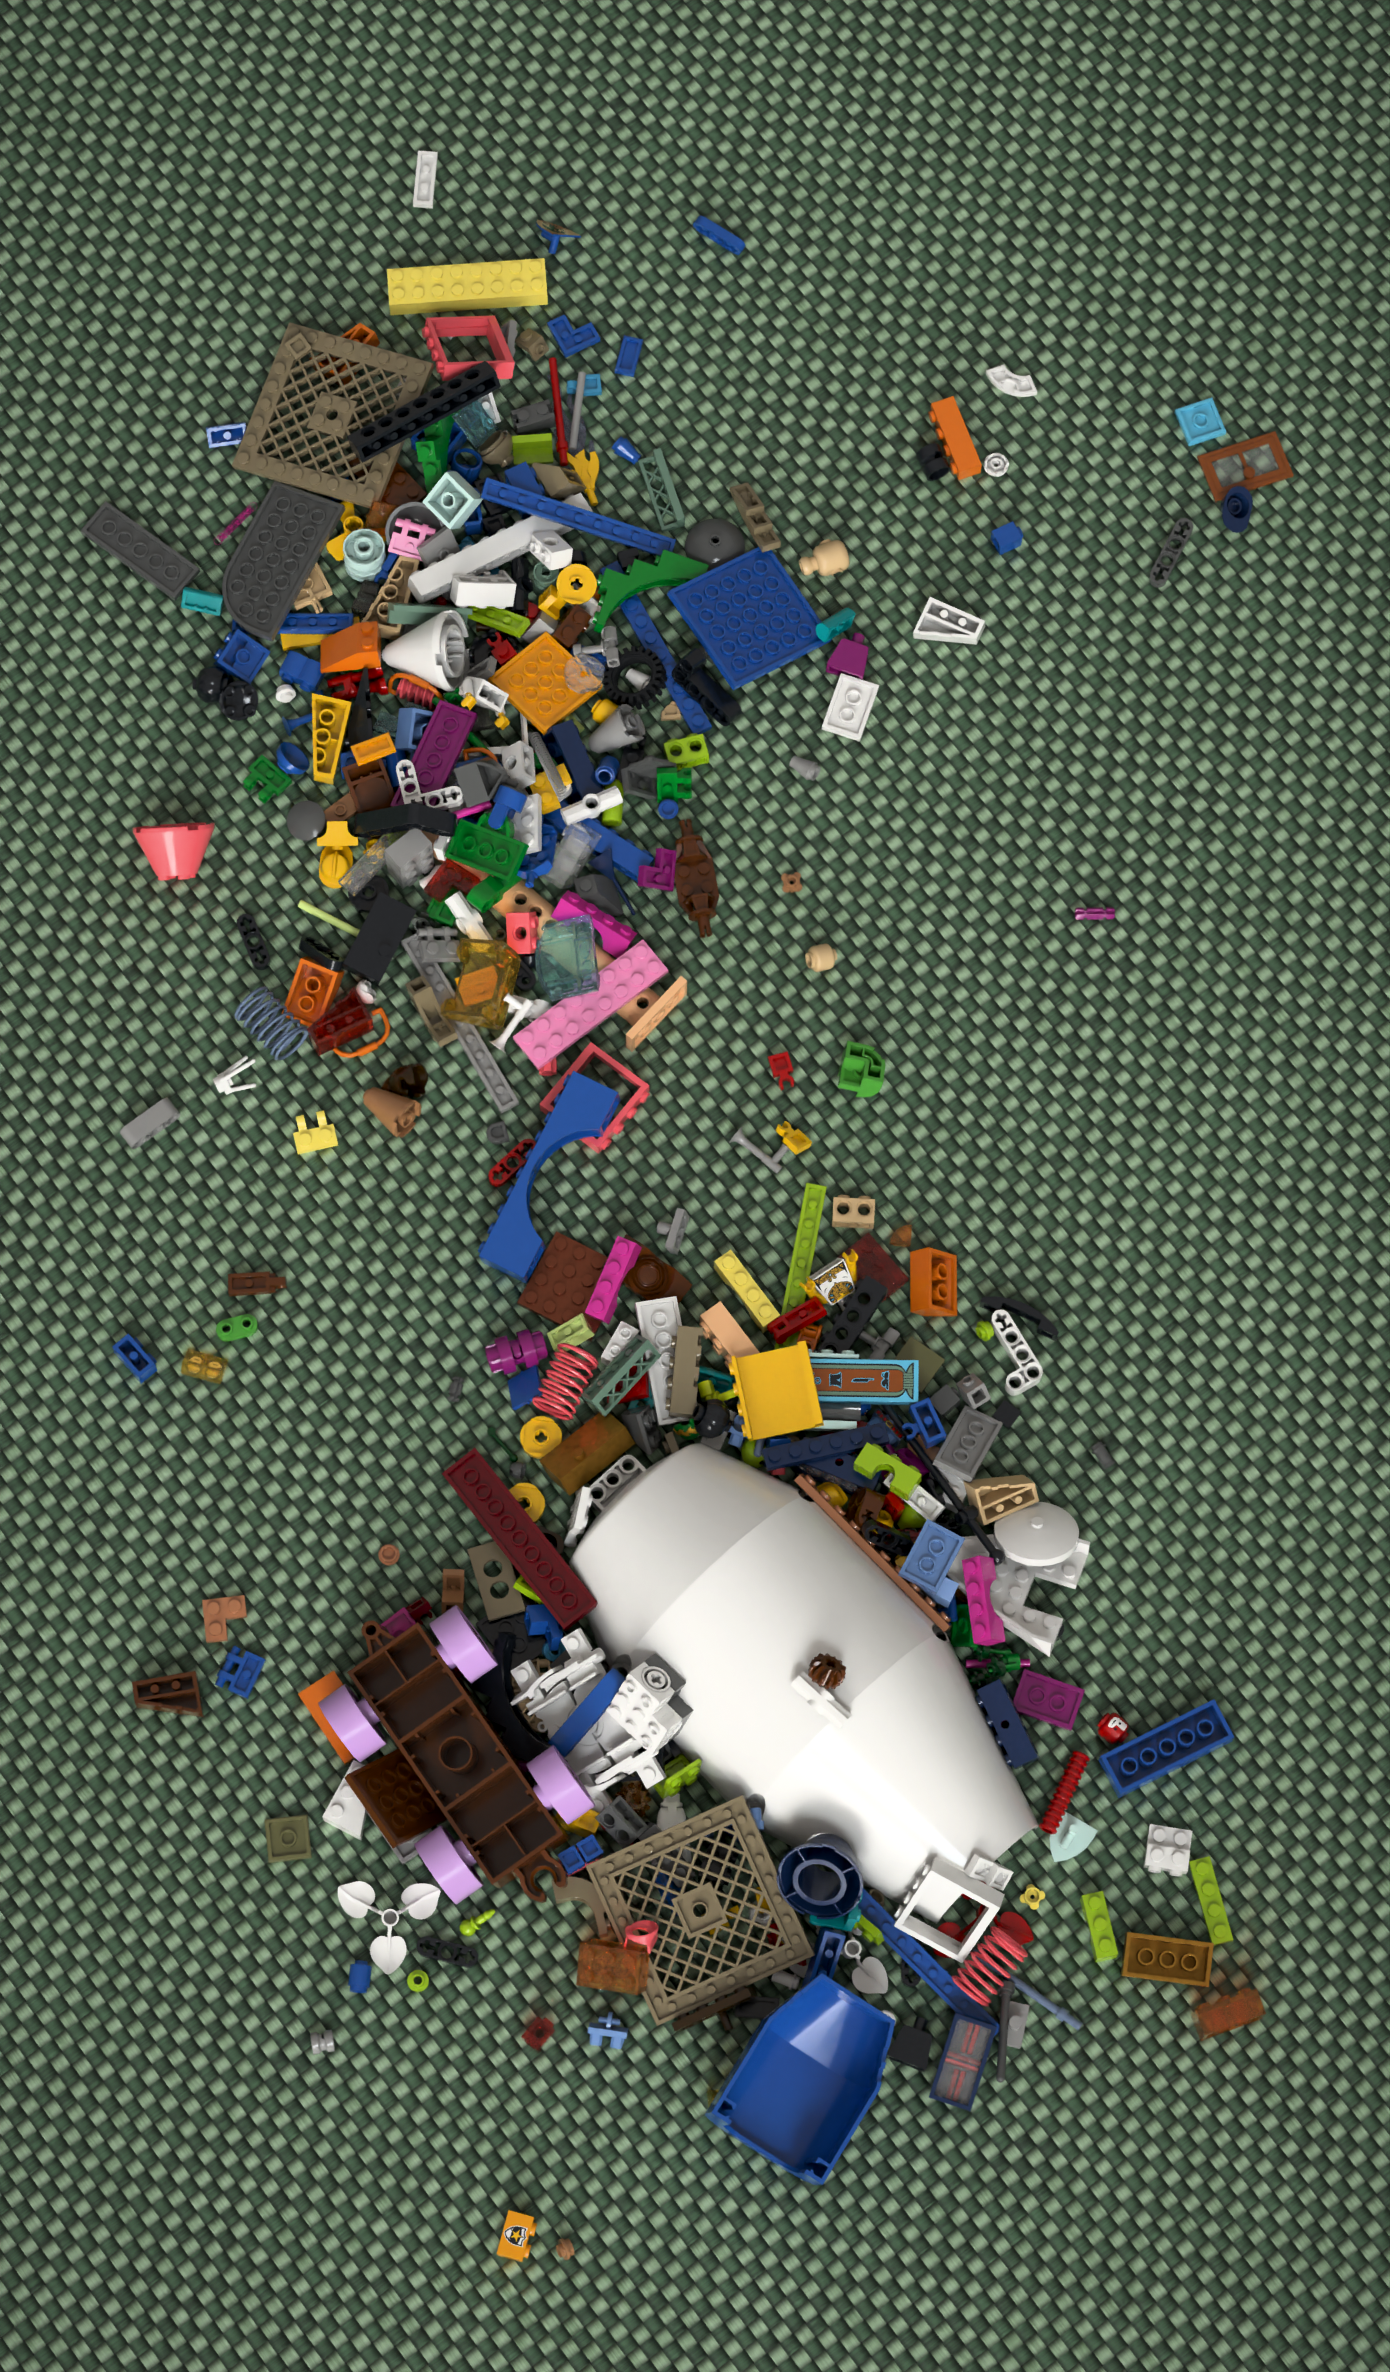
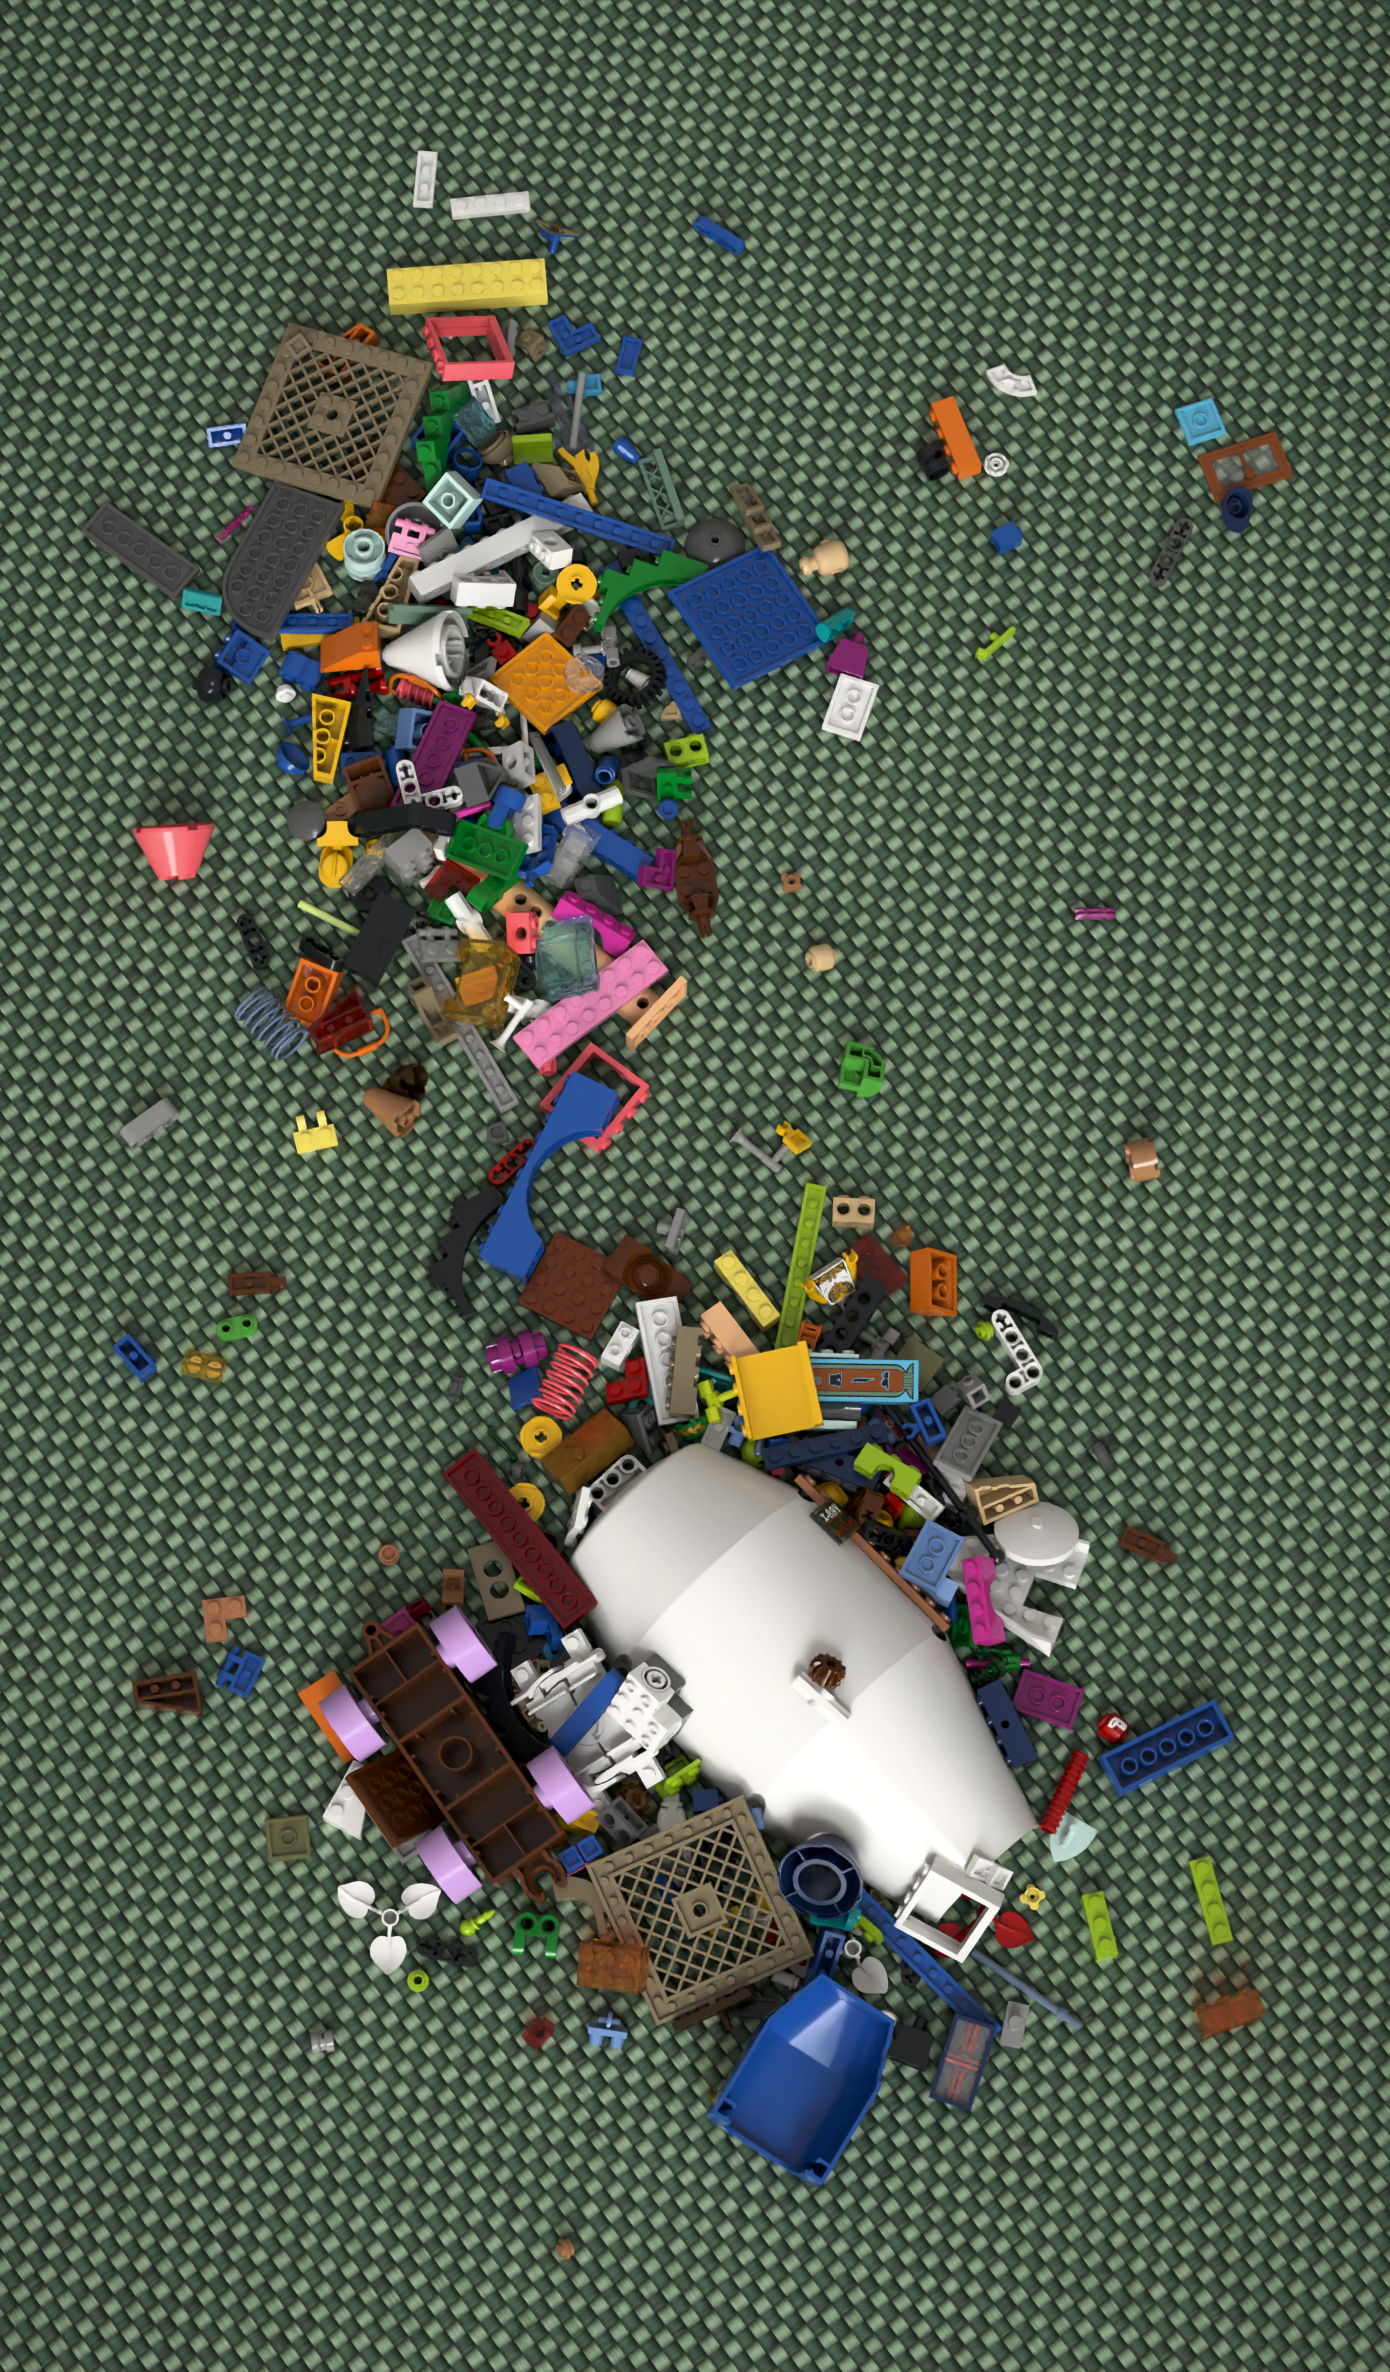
white plant [213,1056,256,1095] -> none
black dish [219,681,259,721] -> none
green plate [243,755,292,804] -> none
black brick [347,361,501,463] -> none
blue brick [348,1960,372,1993] -> none
light orange plate [350,732,396,766] -> none
white plate [356,980,377,1004] -> none
light orange brick [497,2210,537,2262] -> none
yellowish green slope [547,1313,595,1352] -> none
red bar [549,357,568,466] -> none
sand green fence [581,1334,661,1417] -> none
dark pink arch [585,1236,642,1324] -> none
dark blue piece [587,848,636,915] -> none
coral piece [624,1920,659,1954] -> none
black beam [672,648,742,726] -> none
black plant [692,1399,732,1438] -> none
red plate [767,1296,827,1344] -> none
red plate [768,1051,794,1090] -> none
light grey cone [789,756,821,781] -> none
white wedge [913,597,985,645] -> none
coral piece [951,1926,1028,2007] -> none
dark grey piece [996,1981,1015,2083] -> none
pearl gold brick [1121,1932,1214,1987] -> none
white plate [1143,1824,1192,1877] -> none
none -> black arch [426,1185,504,1322]
none -> white plate [450,191,530,220]
none -> green piece [512,1912,560,1959]
none -> blue brick [692,1789,723,1815]
none -> clear smoke tile [809,1498,861,1546]
none -> lime piece [975,626,1017,661]
none -> reddish brown hinge [1118,1526,1178,1565]
none -> medium nougat brick [1124,1137,1161,1183]

